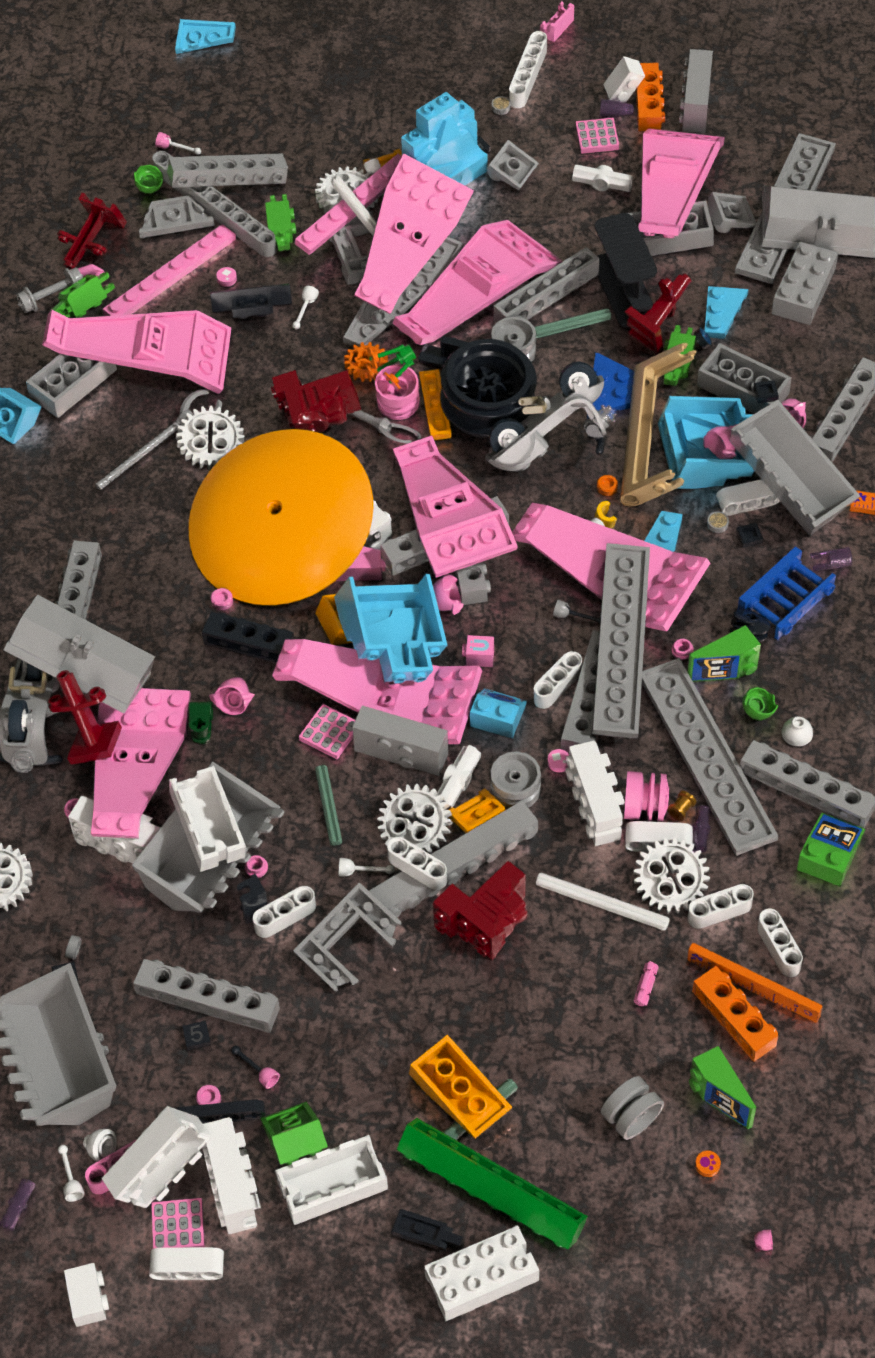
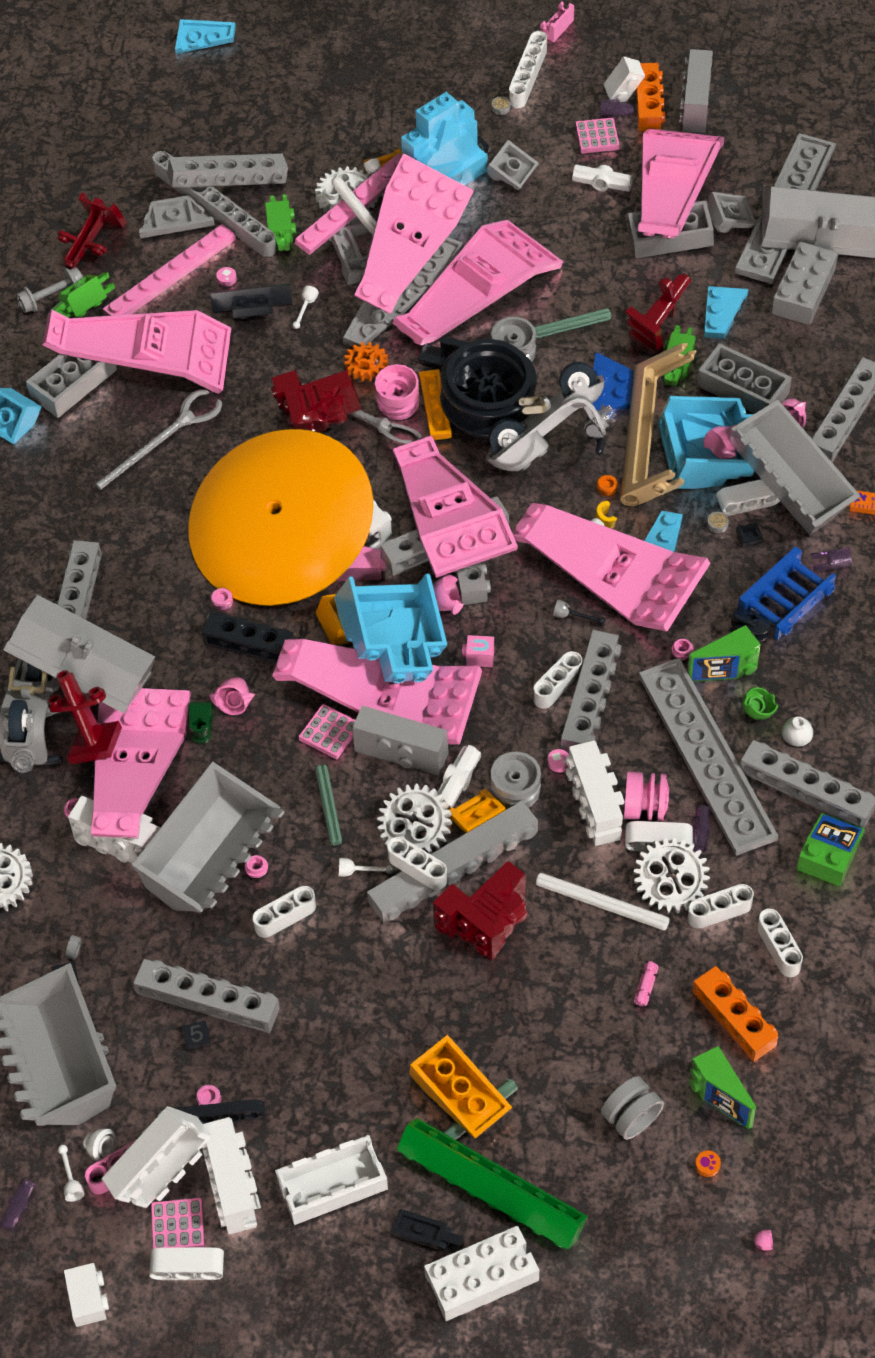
bright pink arm [78,264,105,277] -> none
bright green hair [134,164,164,194] -> none
hinge [155,132,201,155] -> none
white piece [169,766,246,872] -> none
white gear [176,406,244,470] -> none
bright pink hinge [231,1045,280,1089] -> none
black hinge [237,874,268,925] -> none
bright green slope [260,1102,328,1165] -> none
light grey wedge [293,882,402,992] -> none
plant [366,344,417,390] -> none
medium azure slope [470,689,527,739] -> none
light grey brick [494,247,599,323] -> none
light grey plate [592,543,650,739] -> none
black piece [595,213,657,327] -> none
pearl gold bush [667,790,697,821] -> none
orange tile [687,943,823,1023] -> none
black tile [694,328,712,349] -> none
black tile [753,380,779,403] -> none

